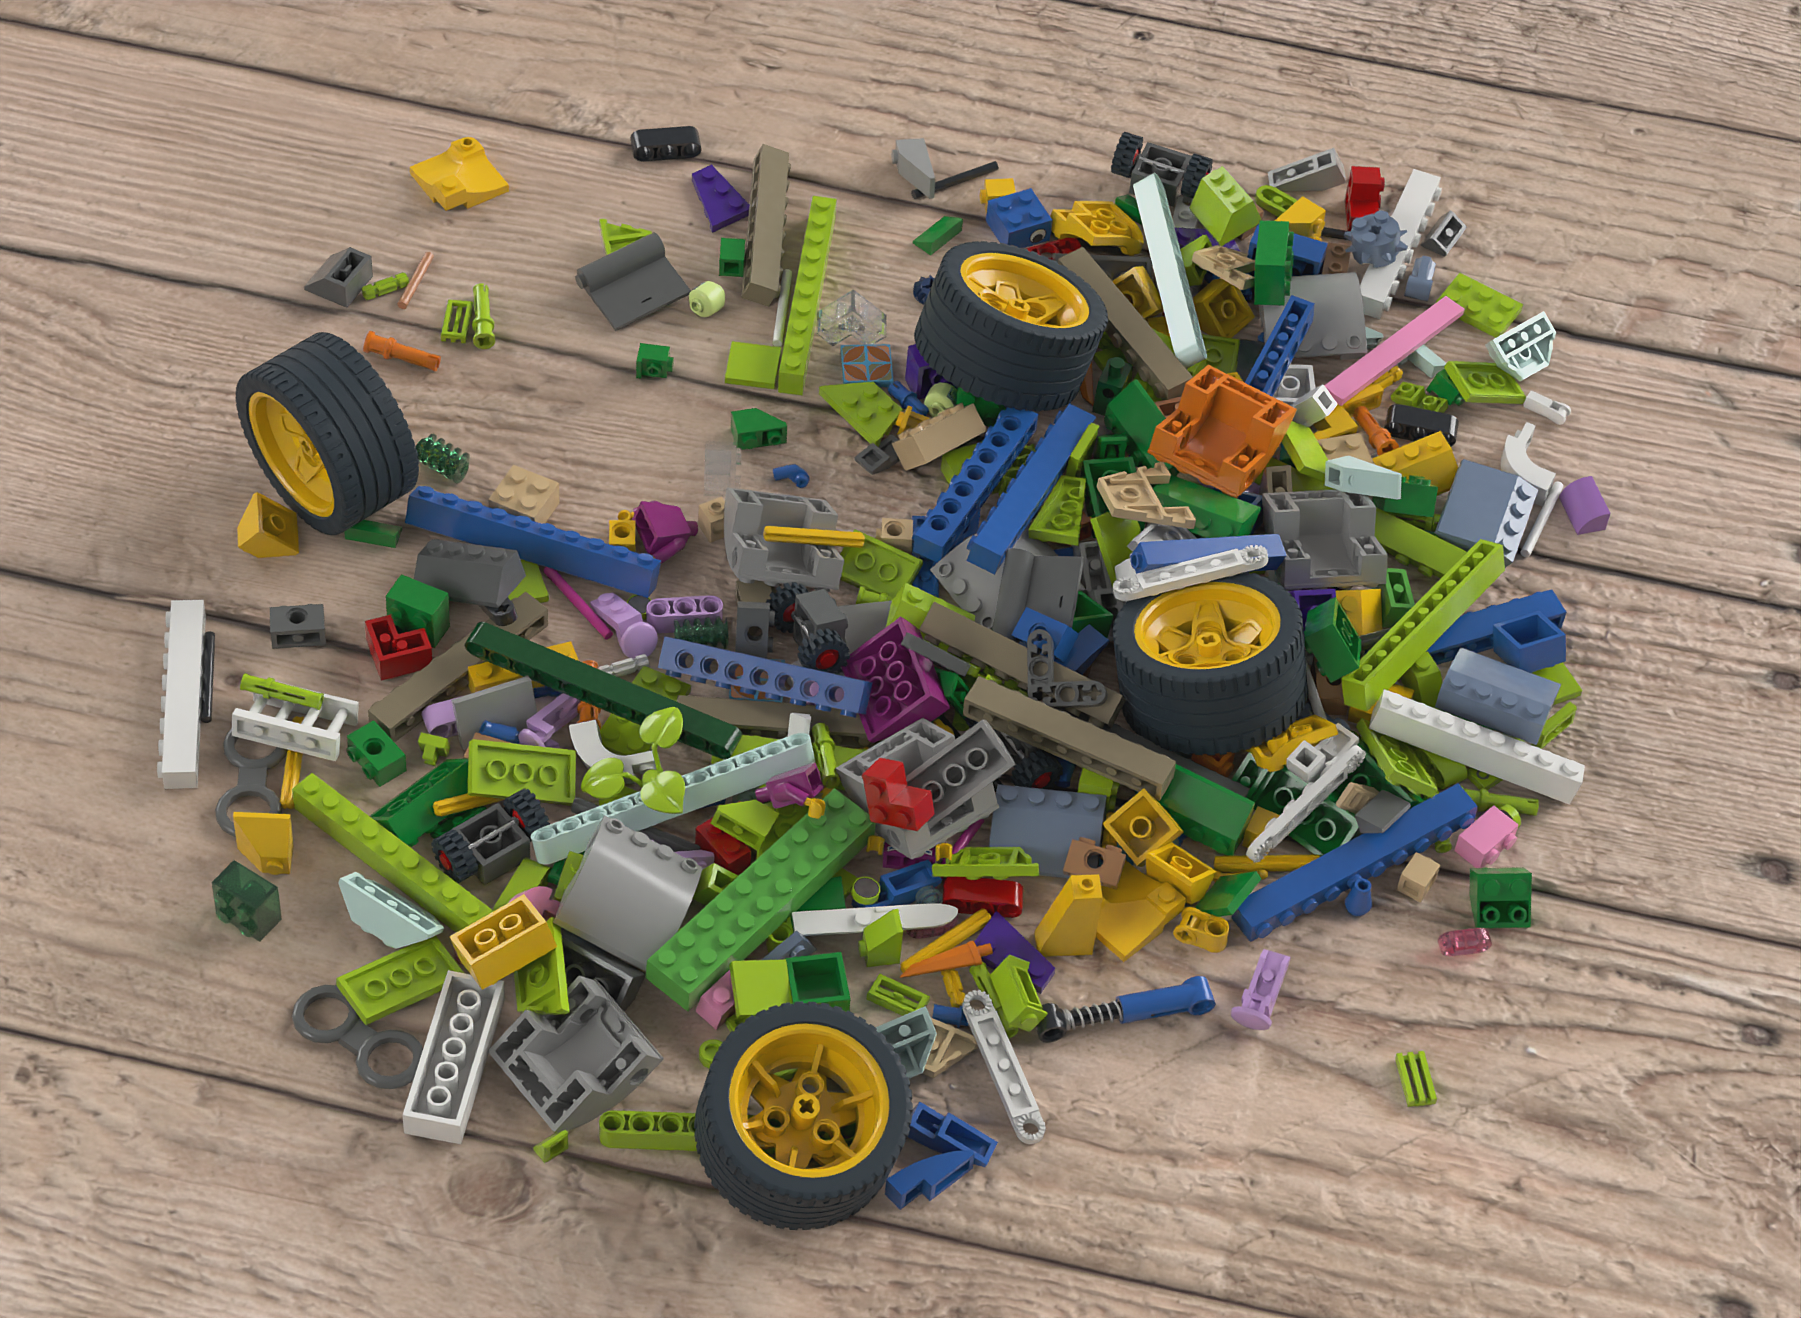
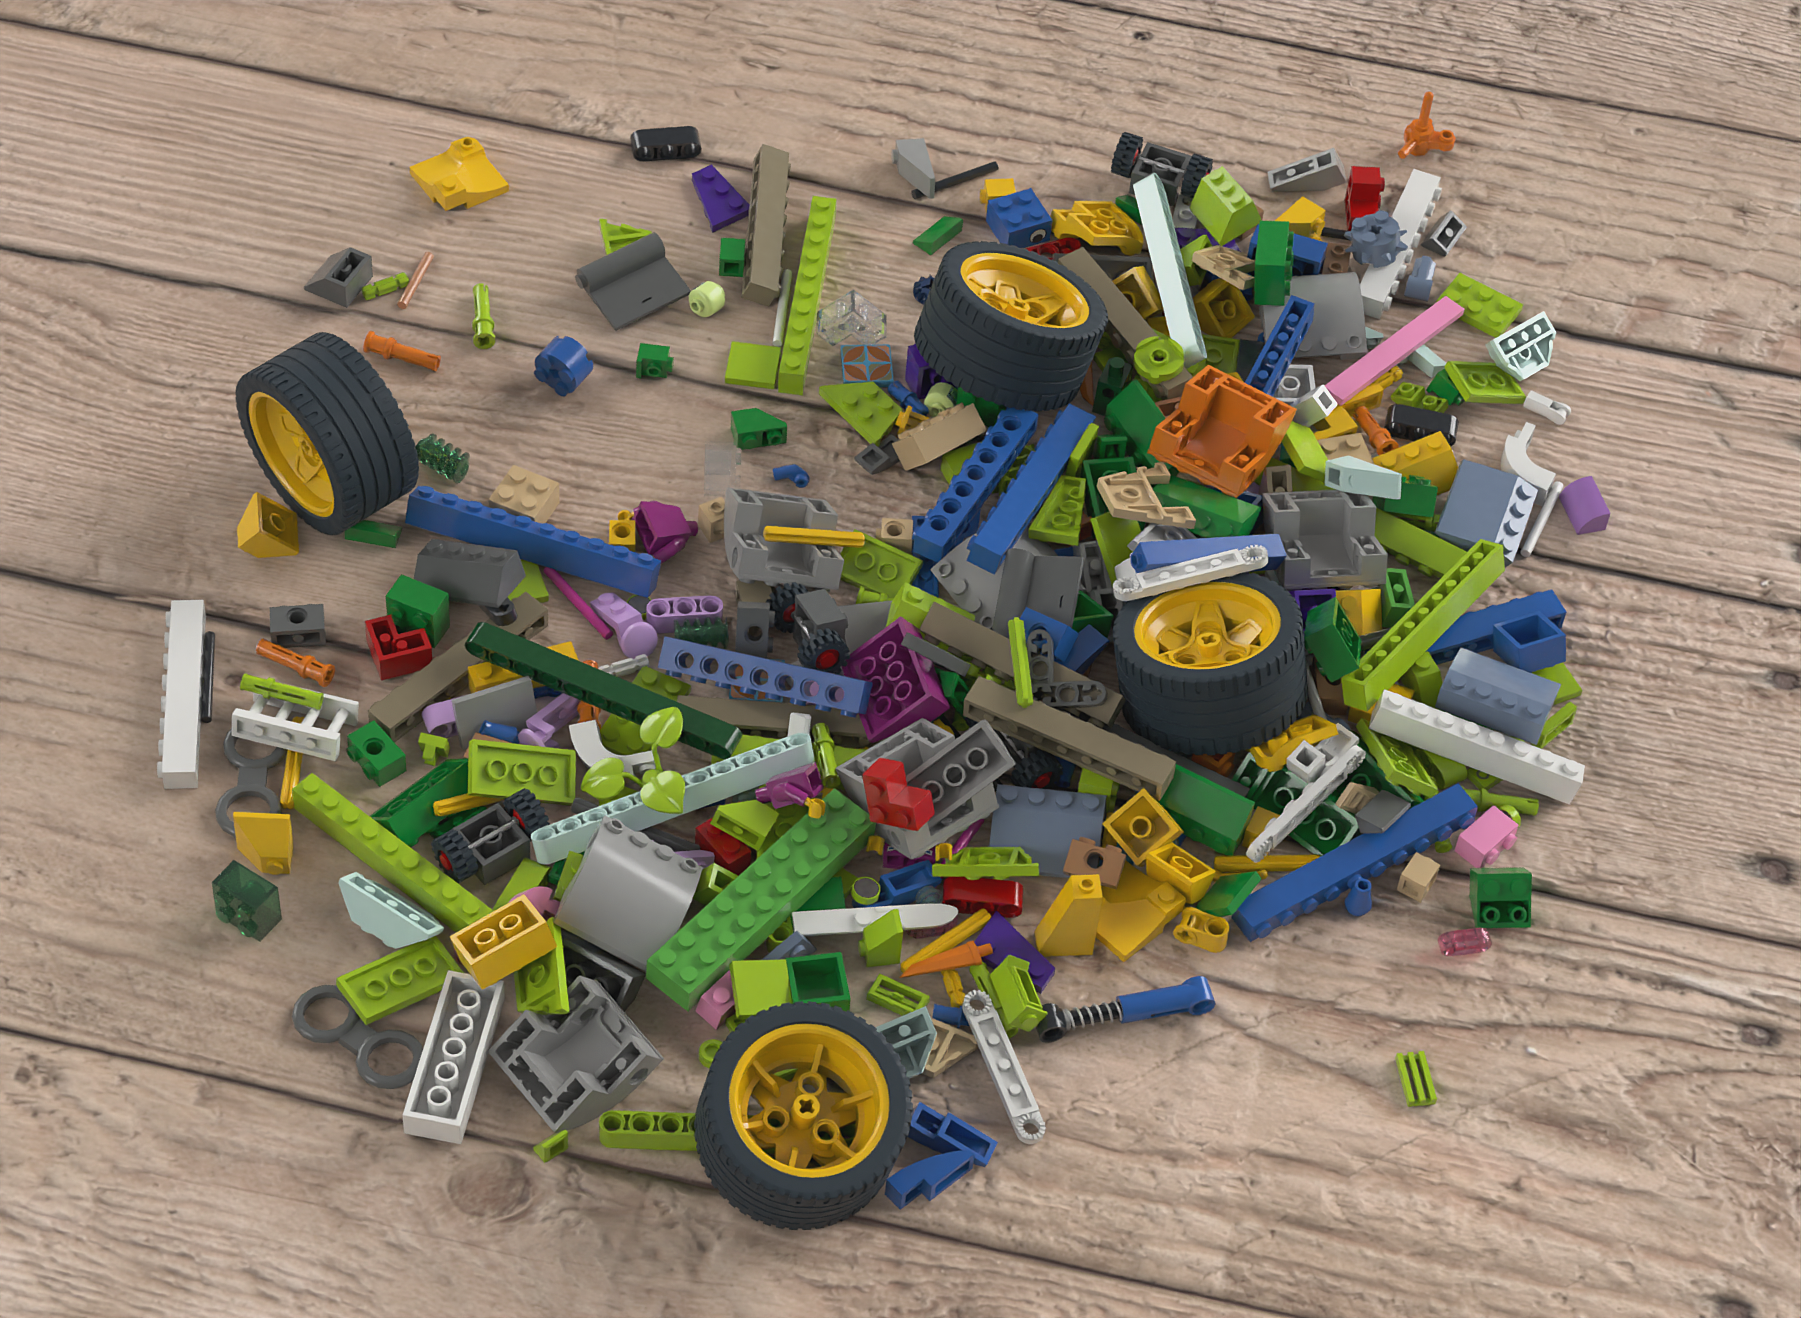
lime tile [441,299,473,344] -> none
lavender piece [1231,949,1291,1030] -> none
lime plate [1255,185,1297,217] -> none
none -> orange pin [256,638,335,687]
none -> blue brick [534,336,593,397]
none -> lime axle [1008,617,1033,708]
none -> lime plate [1134,336,1184,384]
none -> orange piece [1398,91,1456,159]

